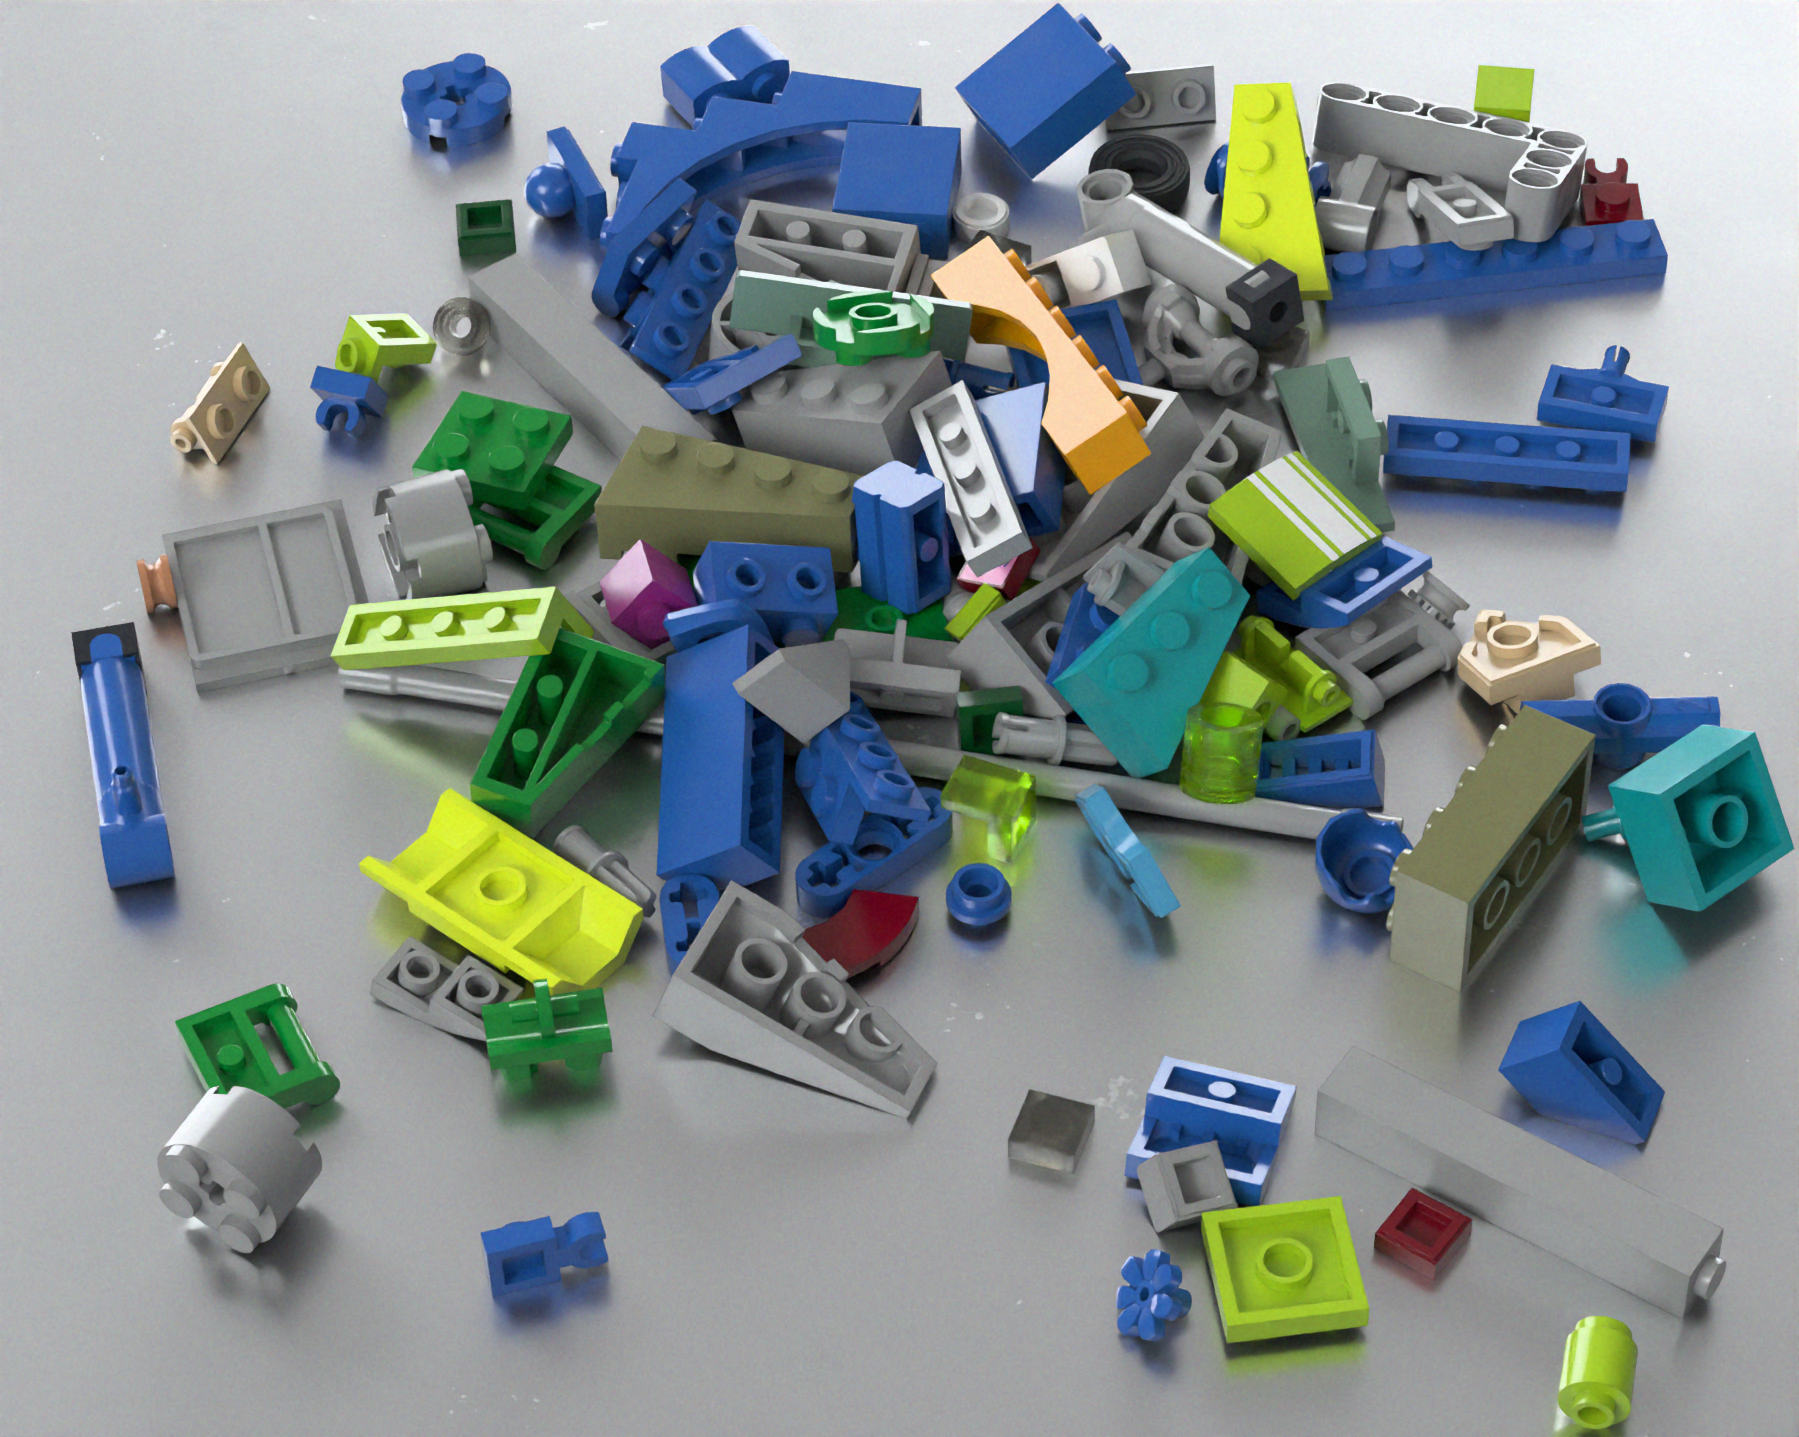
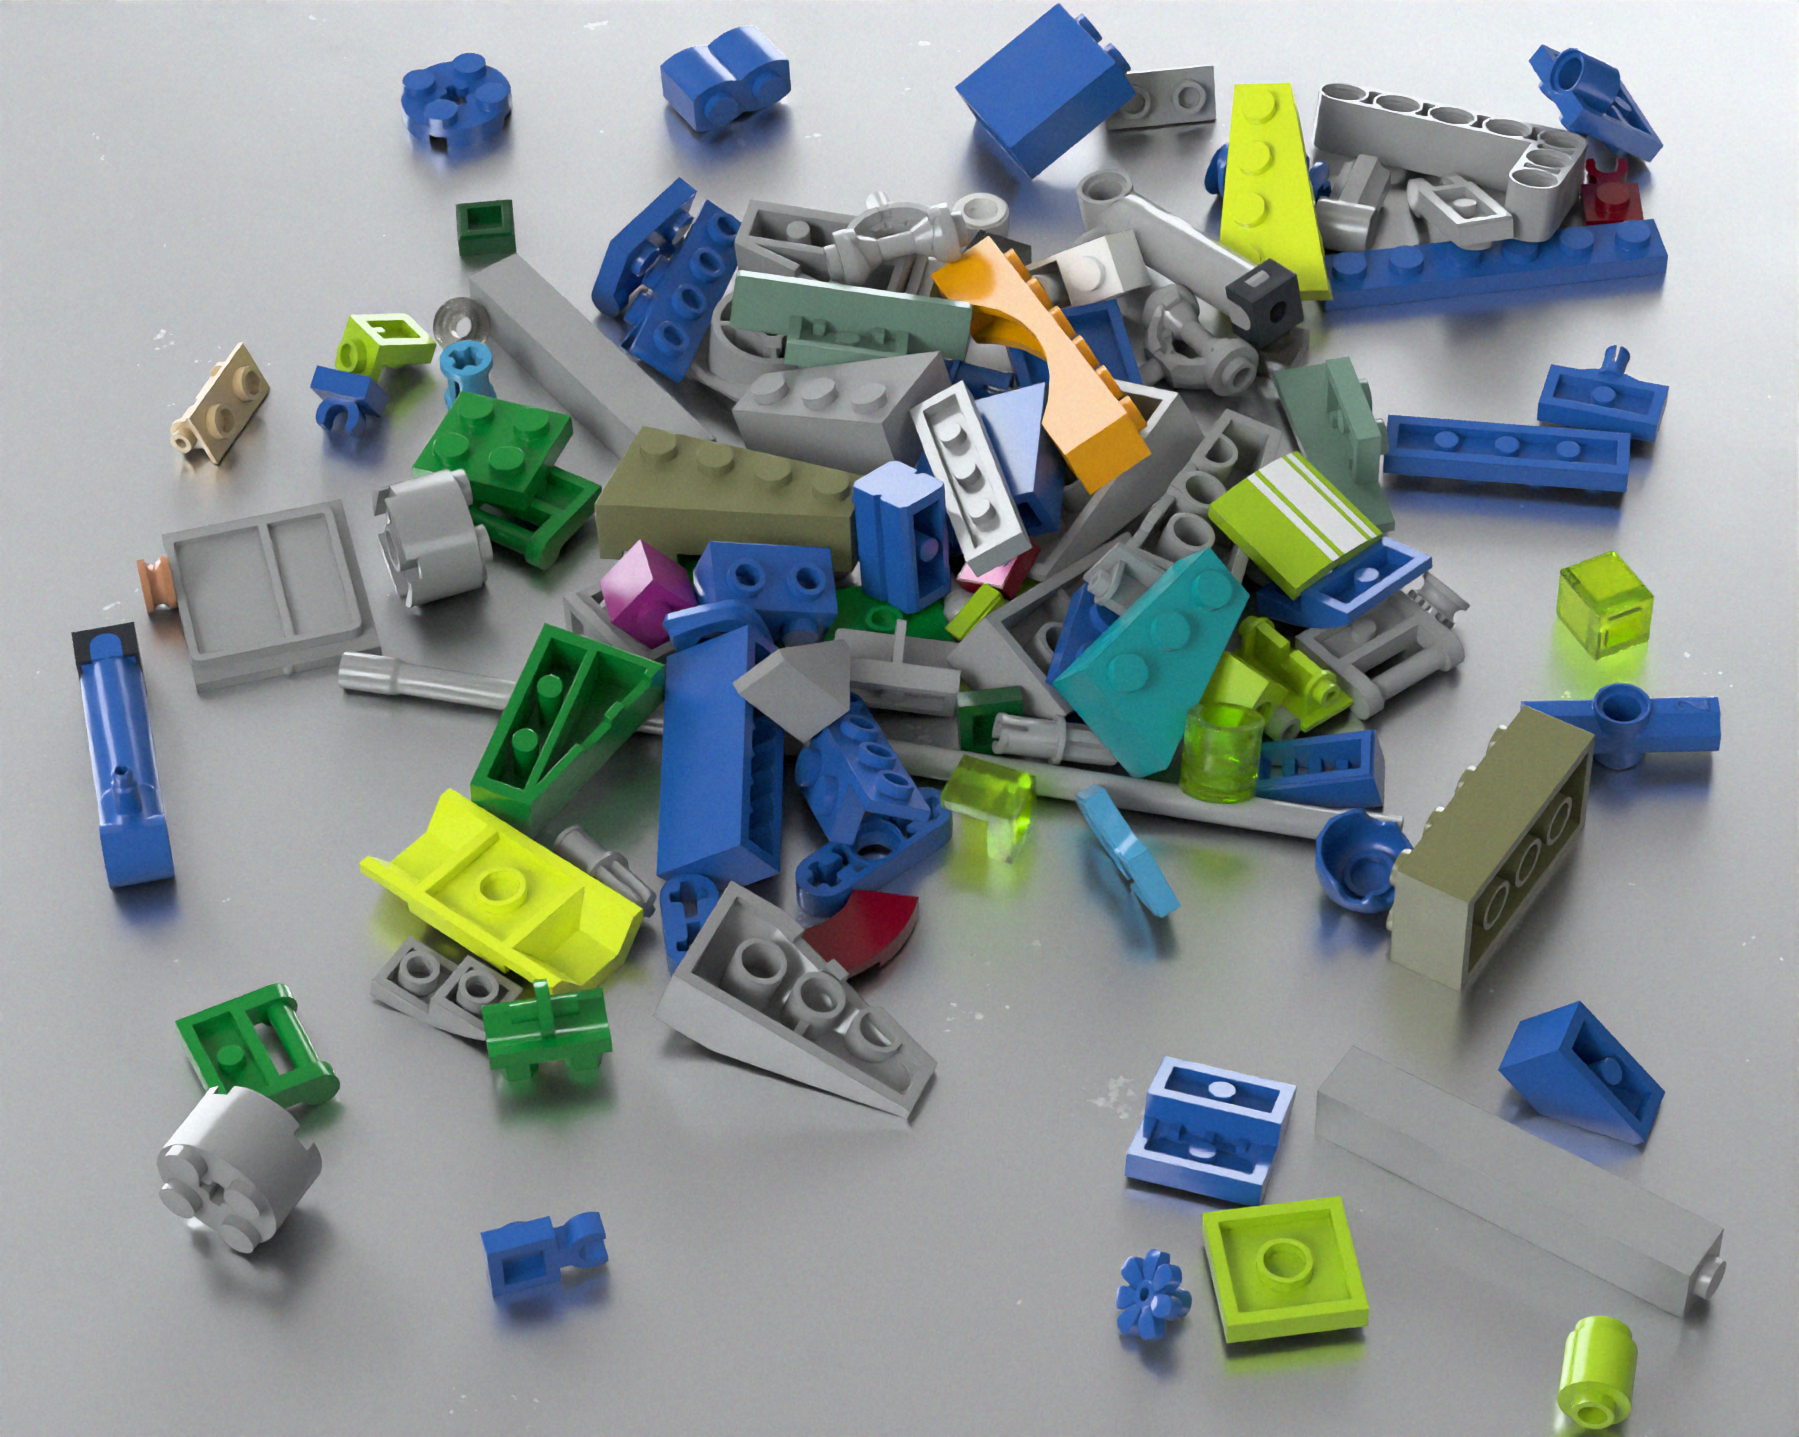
lime fence [331,586,594,671] -> none
blue tile [524,126,608,241] -> none
blue arch [600,71,922,252] -> none
blue wing [661,334,803,415] -> none
green plate [813,290,935,366] -> none
blue brick [832,122,962,259] -> none
blue plate [946,863,1012,925] -> none
clear smoke plate [1008,1089,1095,1174] -> none
black tyre [1088,134,1190,212] -> none
light grey slope [1137,1140,1237,1233] -> none
dark red tile [1374,1187,1473,1280] -> none
tan plate [1457,609,1601,714] -> none
lime brick [1474,65,1535,123] -> none
teal piece [1582,724,1795,912] -> none
none -> dark azure bush [439,340,497,411]
none -> light grey piece [823,191,969,287]
none -> blue plate [1528,44,1664,162]
none -> clear neon green panel [1556,551,1655,661]

